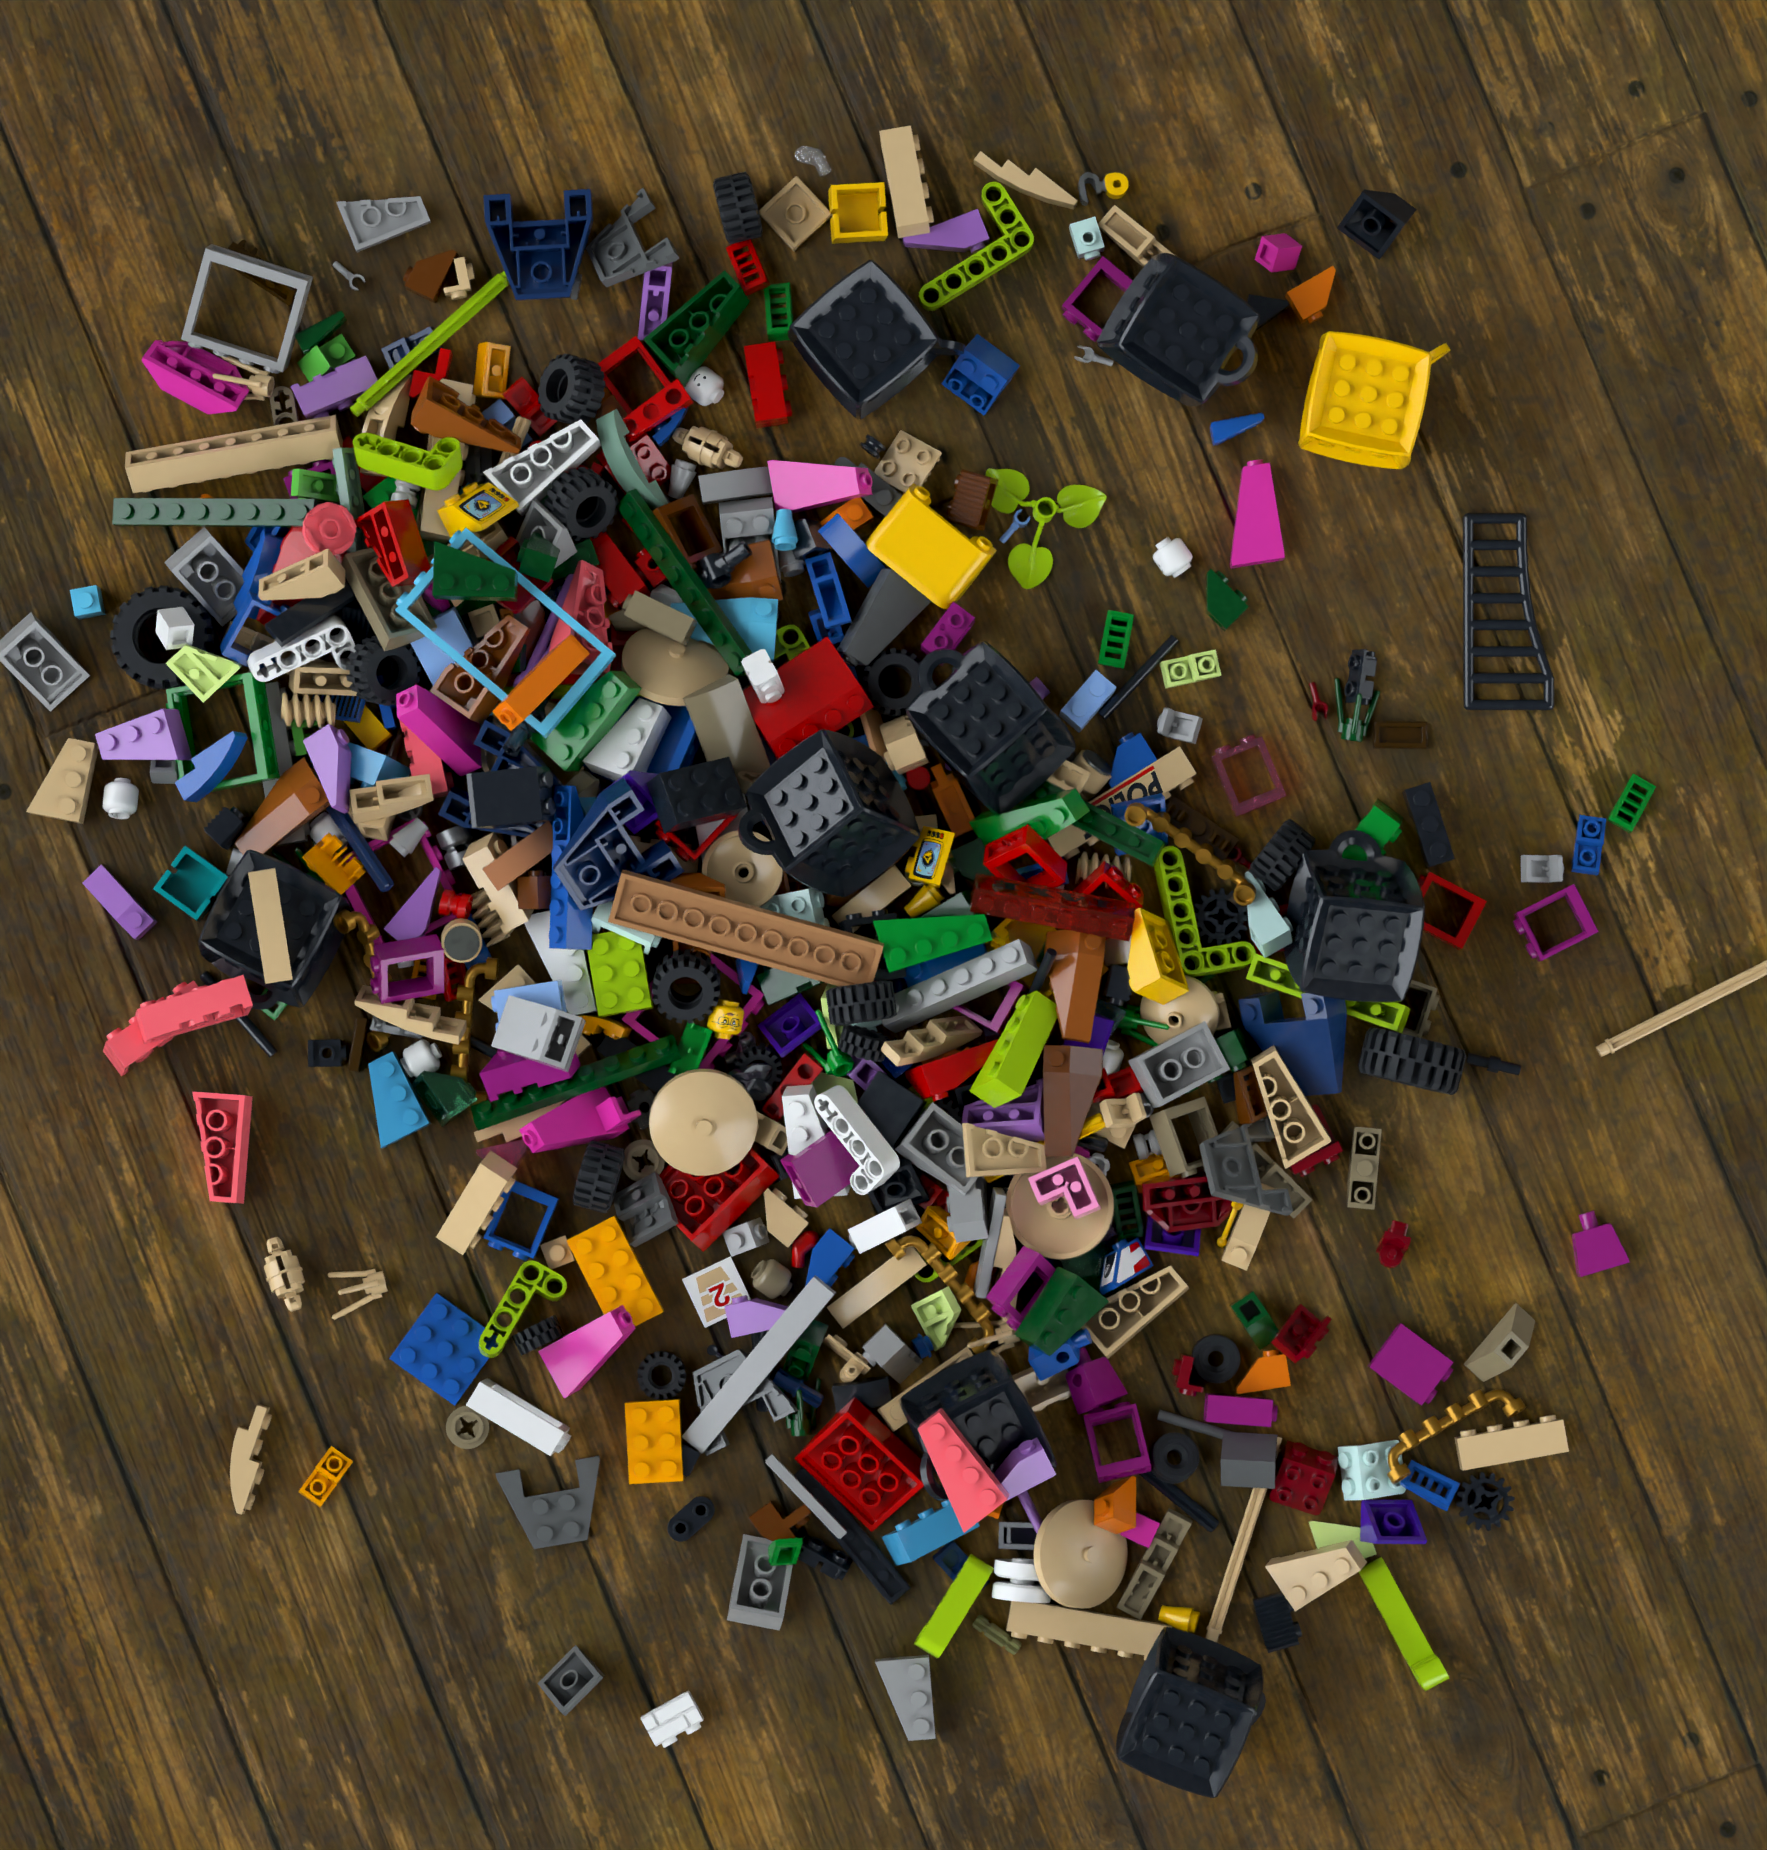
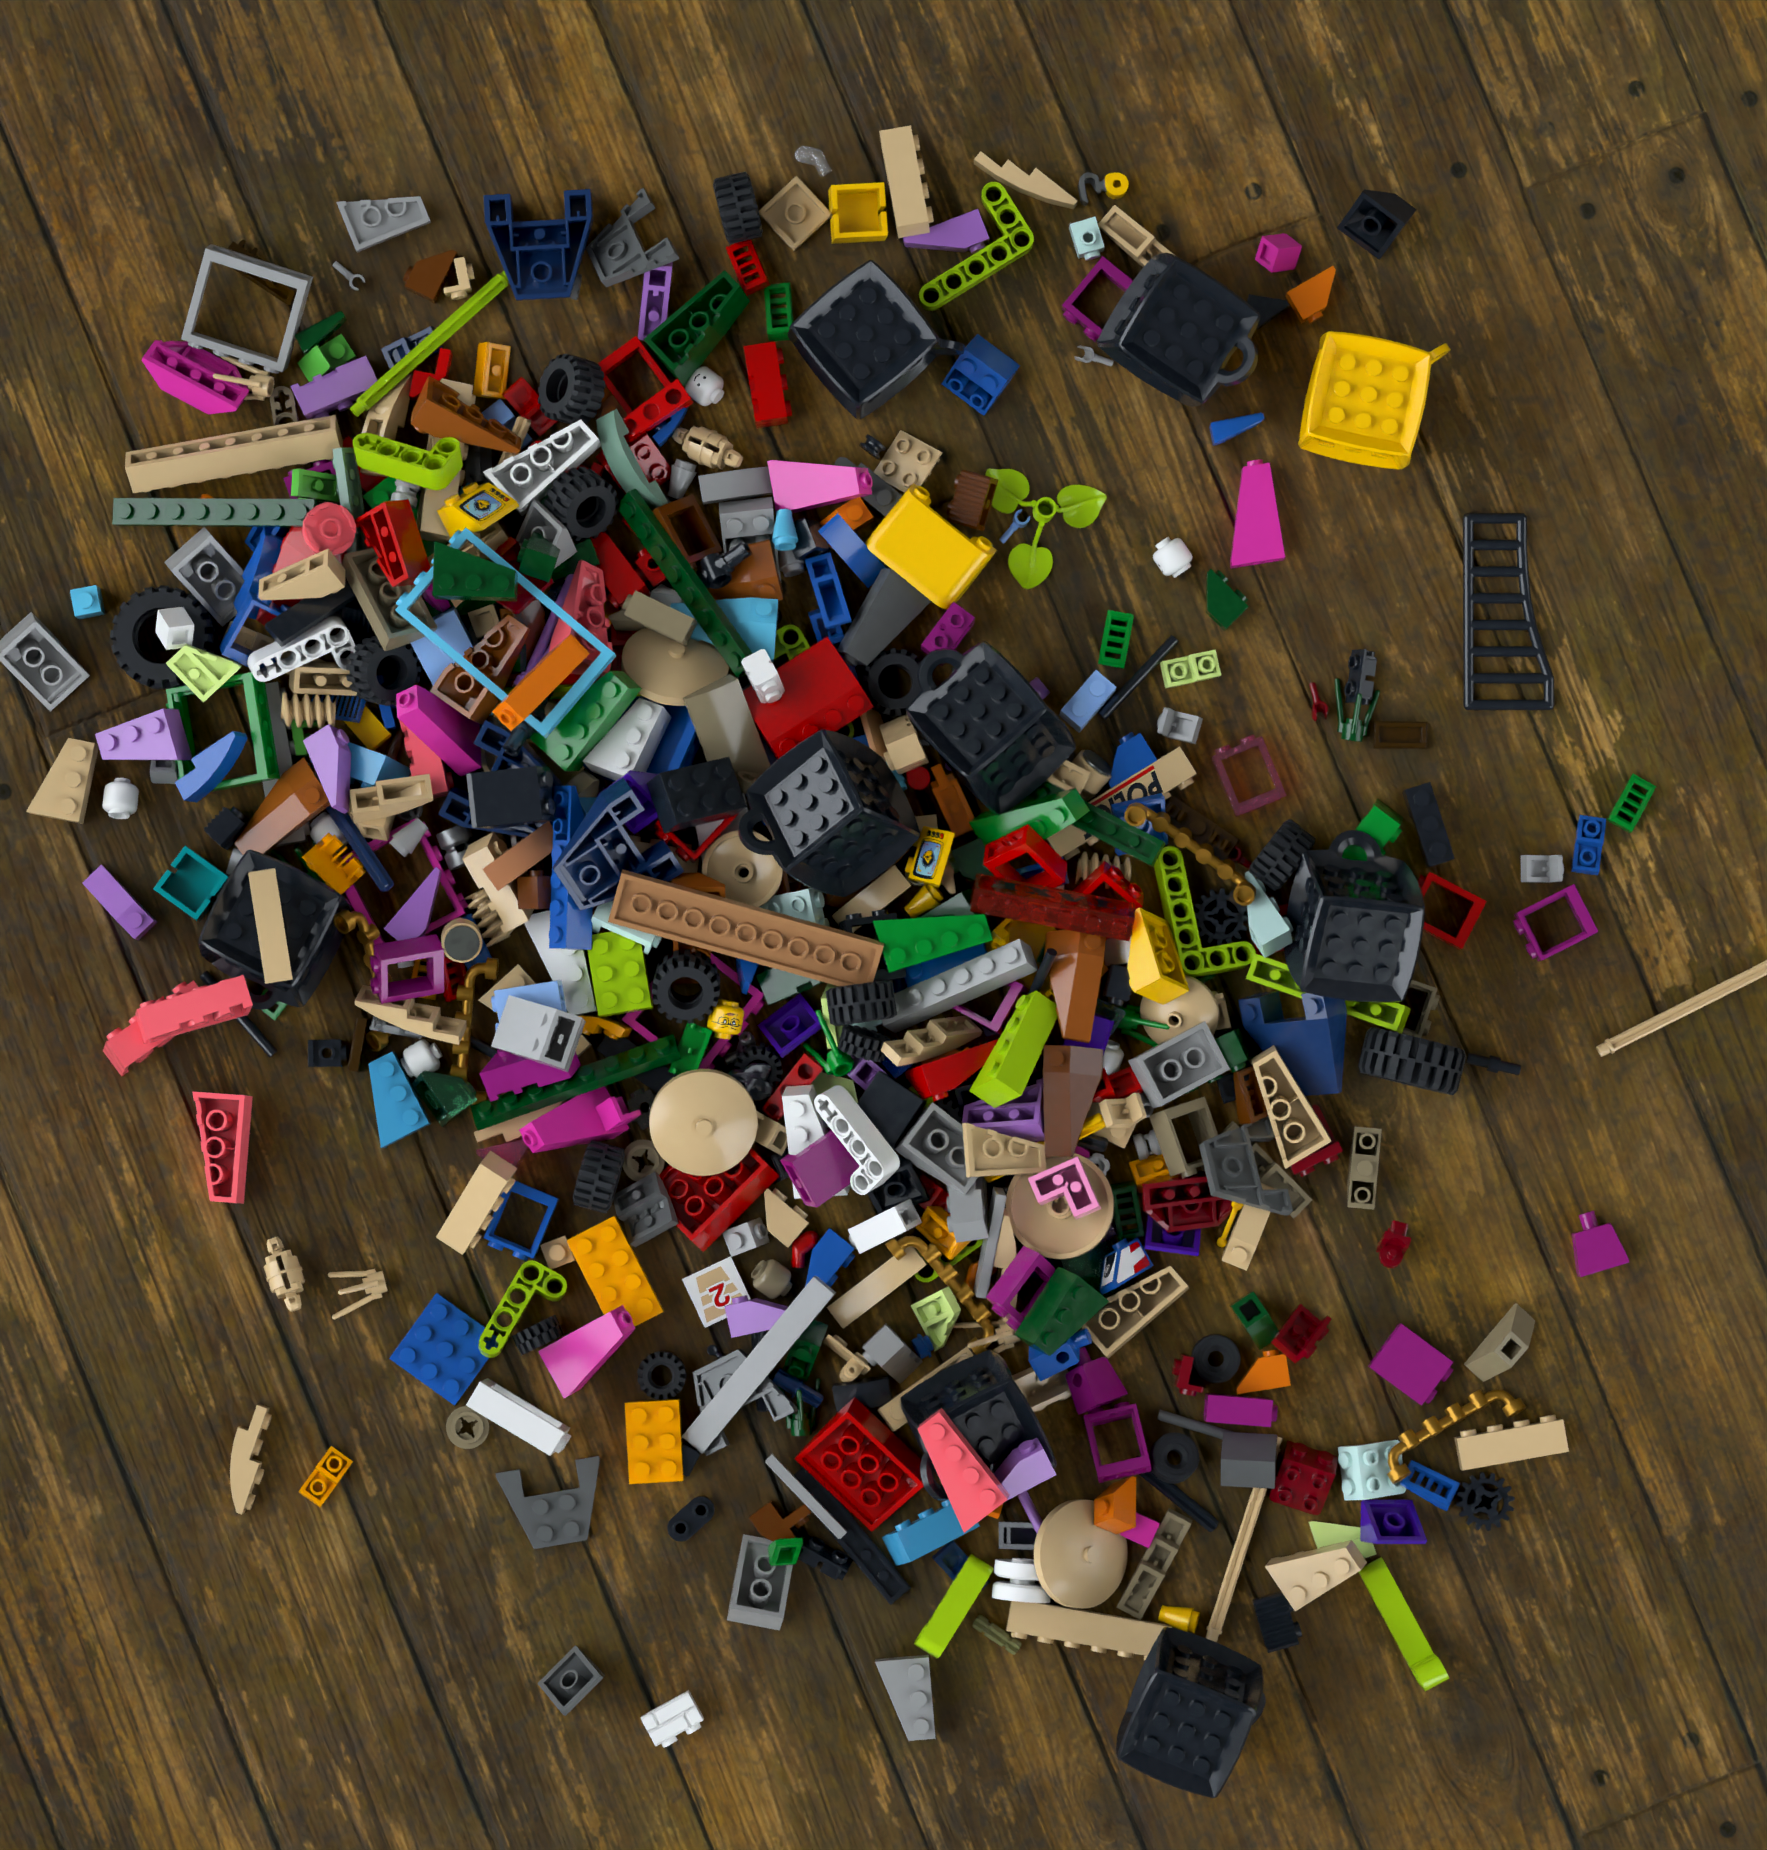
red wheel [439,889,473,919] -> none

